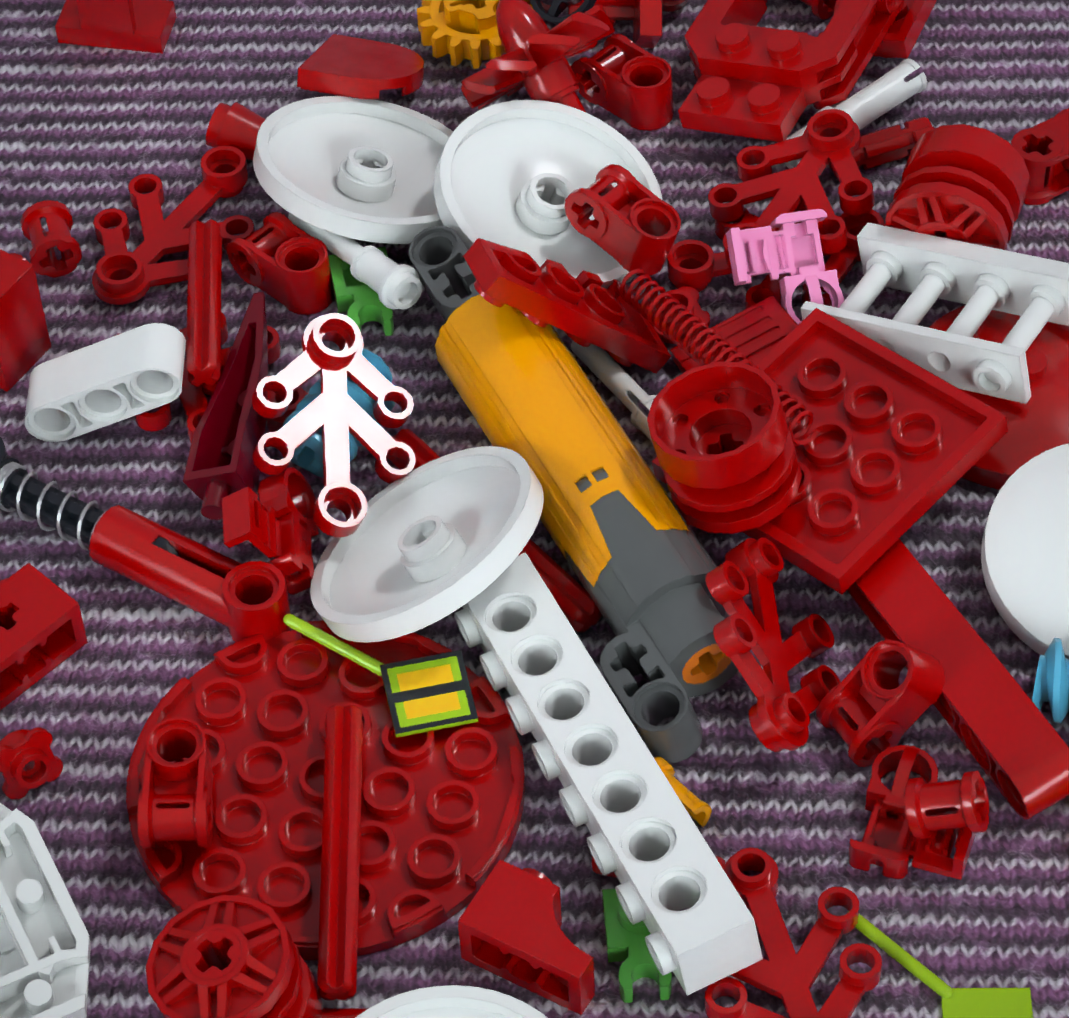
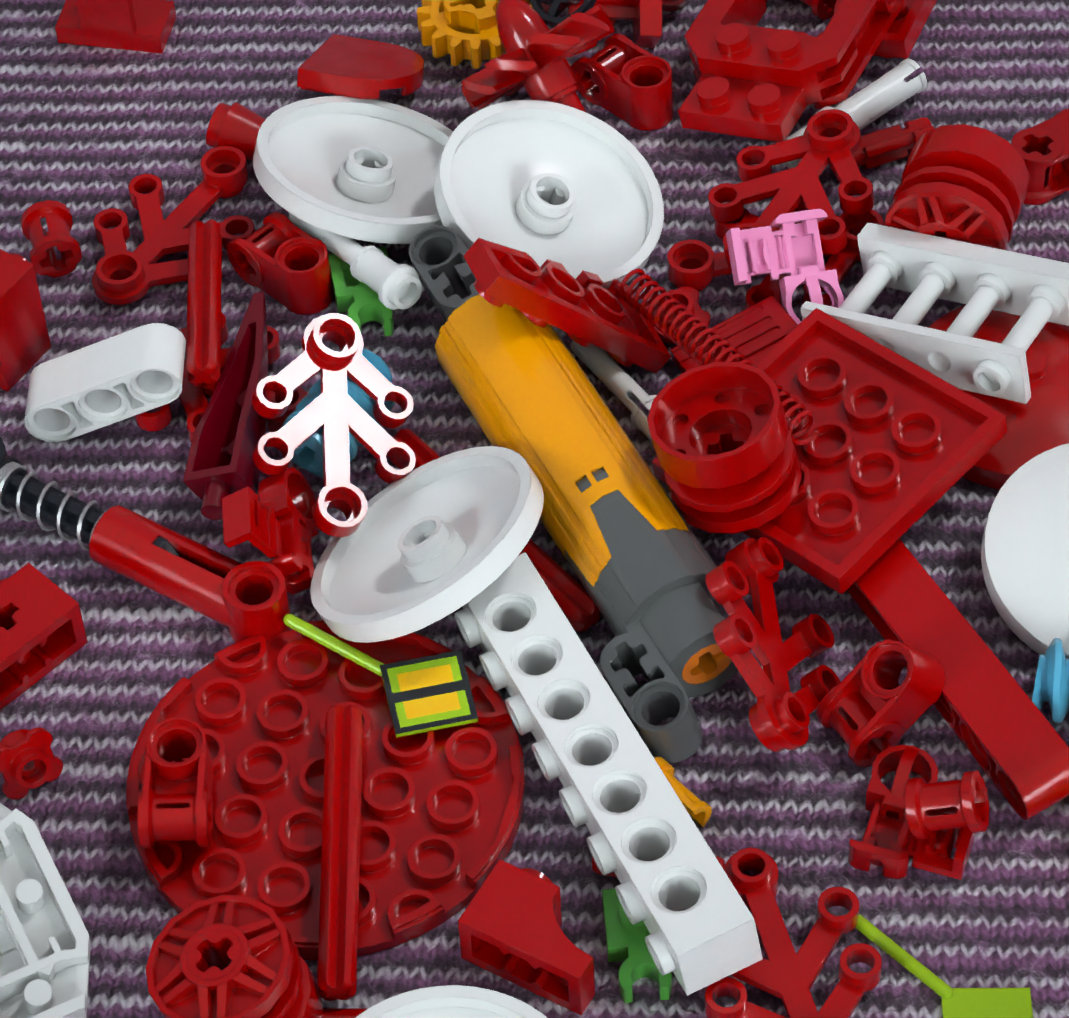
red piece [564,164,681,276] -> none

